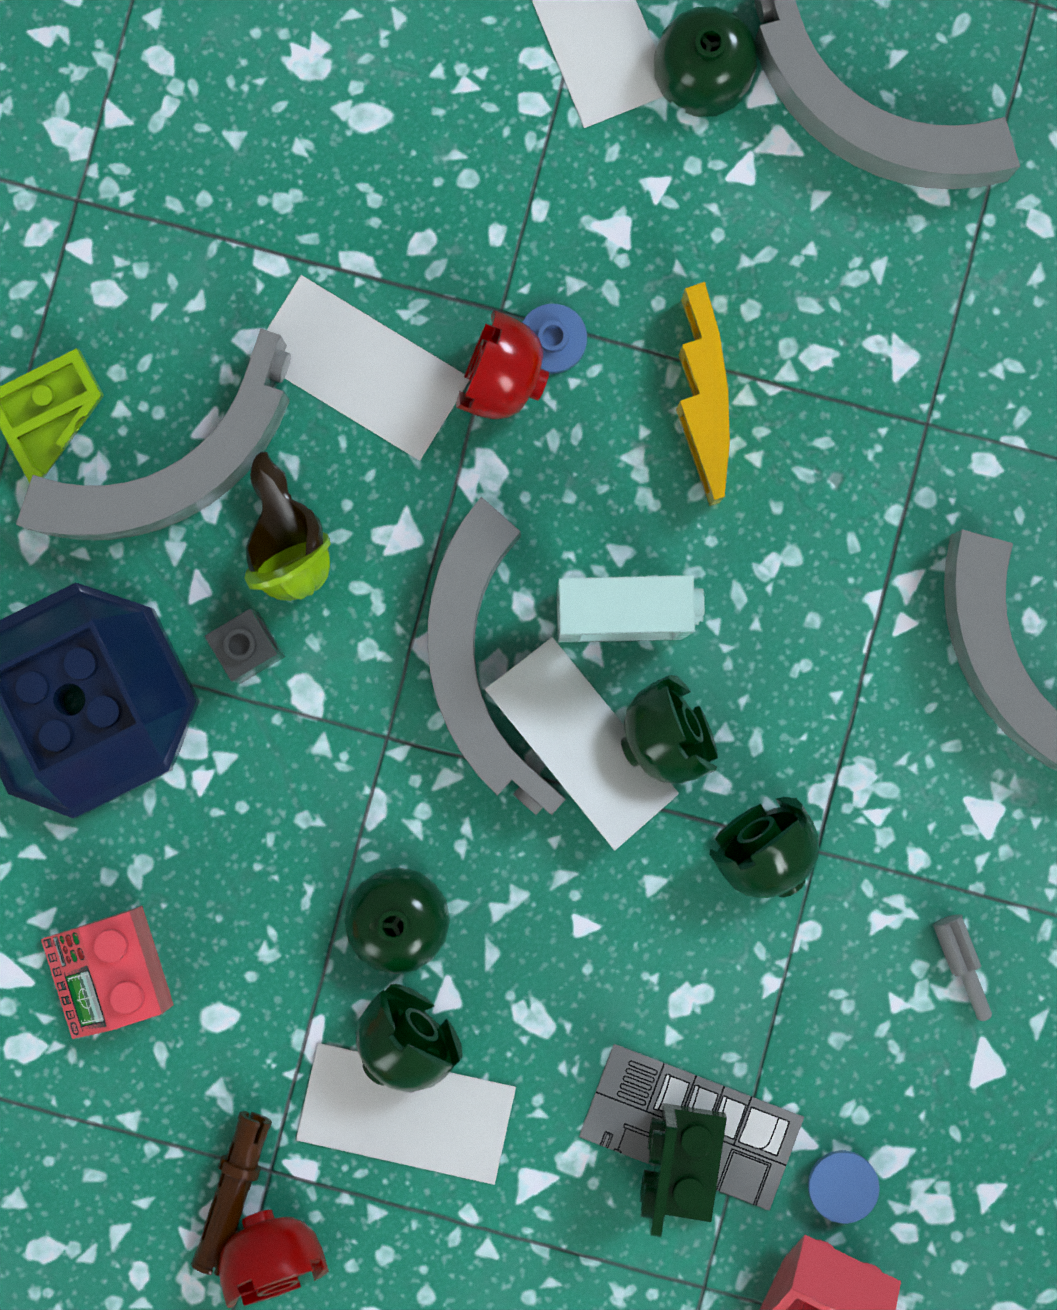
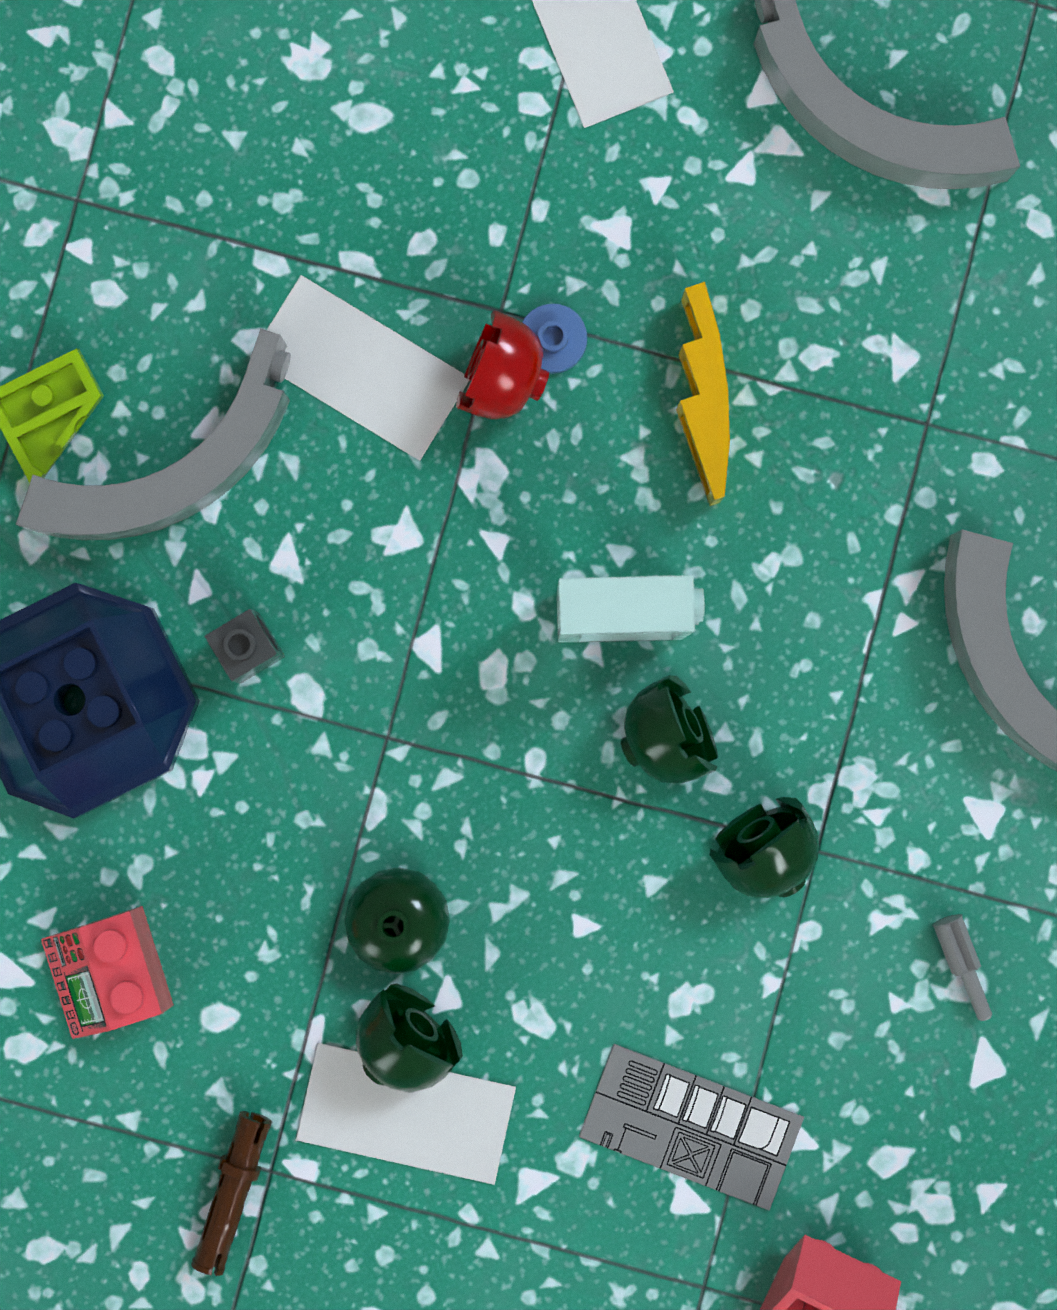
red cylinder [218,1209,329,1308] -> none
piece [244,452,331,601] -> none
light grey arch [427,497,566,815] -> none
white sticker [485,637,679,851] -> none
dark green bracket [640,1103,727,1237] -> none
dark green cylinder [654,6,757,117] -> none
medium blue piece [808,1150,879,1224] -> none

